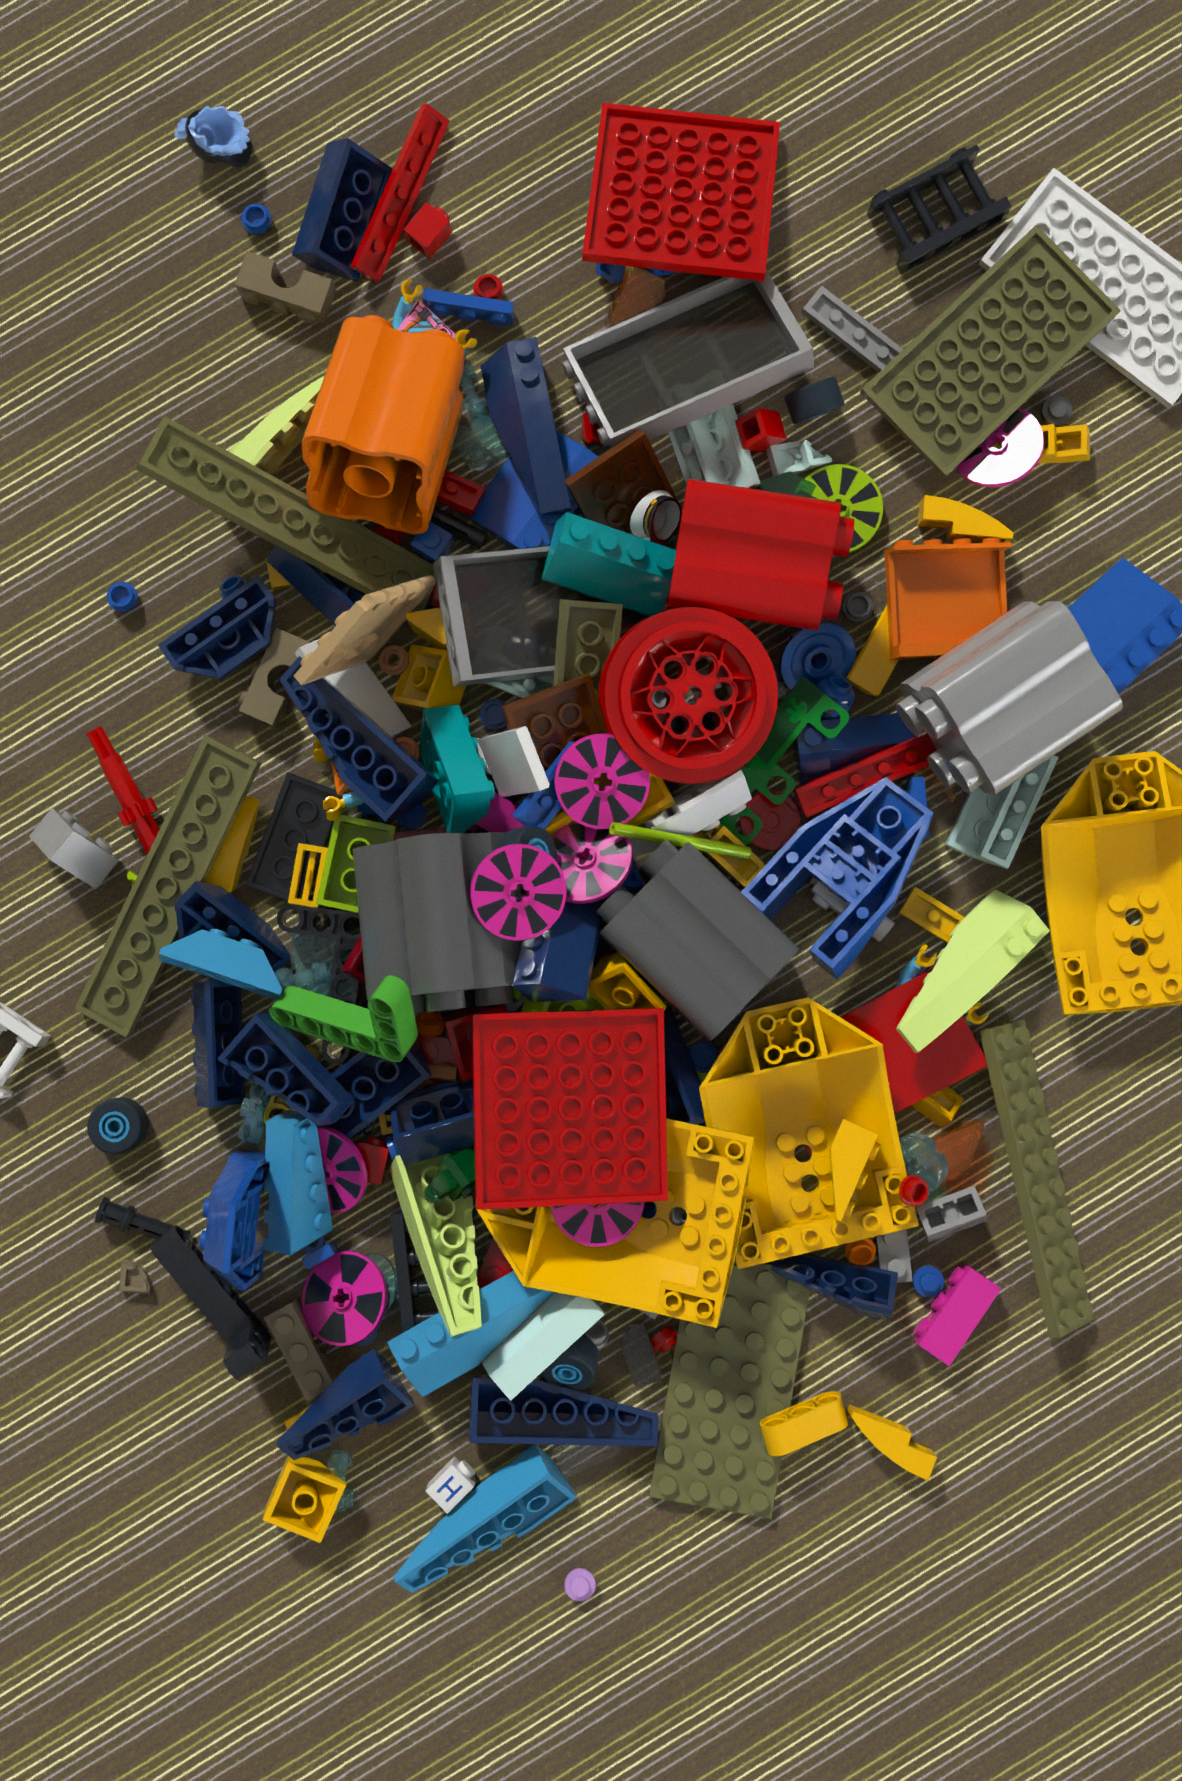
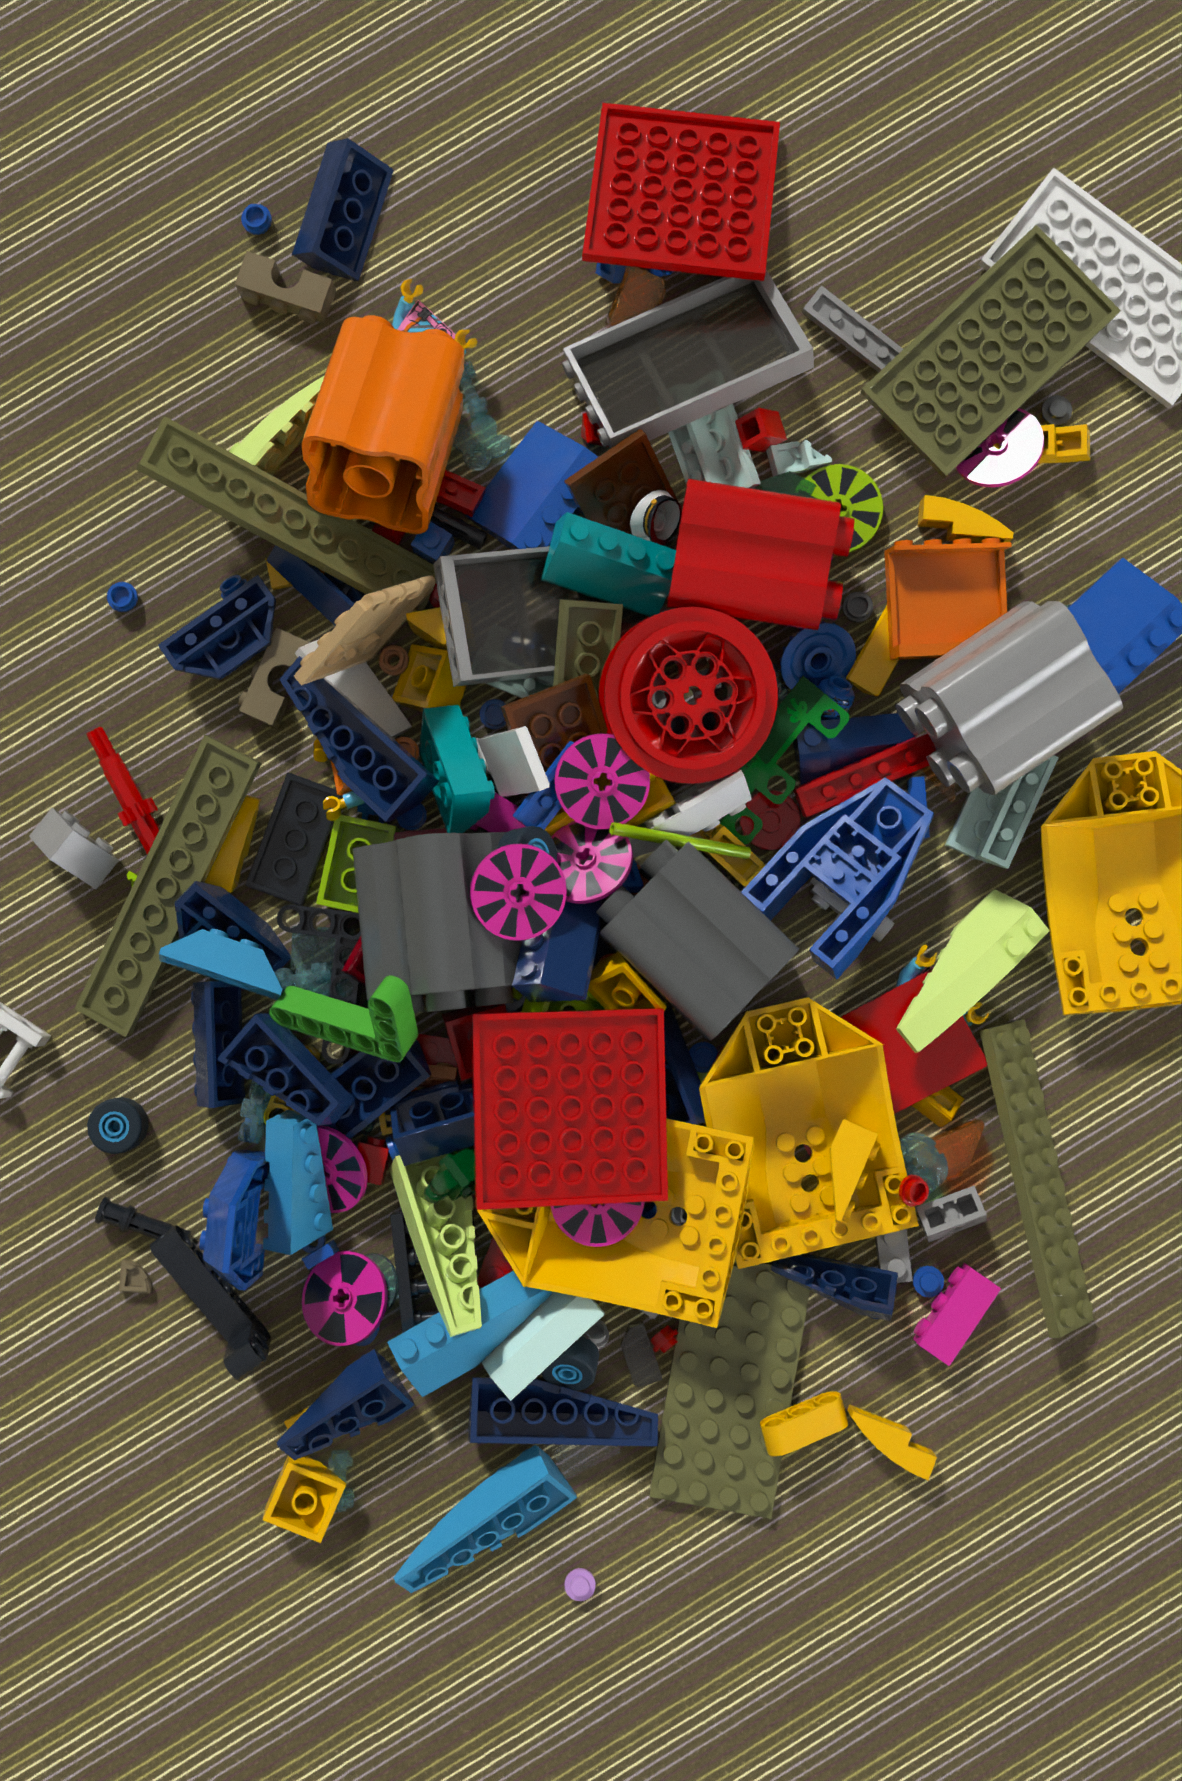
light blue hair [174,106,252,167] -> none
dark tan arch [264,1297,339,1401] -> none
yellow tile [288,843,328,908] -> none
red plate [350,103,450,283] -> none
red brick [403,202,452,260] -> none
orange plate [415,1010,445,1037] -> none
blue plate [422,288,515,326] -> none
white brick [426,1456,476,1514] -> none
red plate [473,274,503,300] -> none
dark blue wedge [480,337,571,517] -> none
black wheel [784,377,844,424] -> none
orange plate [845,1238,876,1266] -> none
black fence [867,145,1012,275] -> none
yellow plate [898,887,964,944] -> none

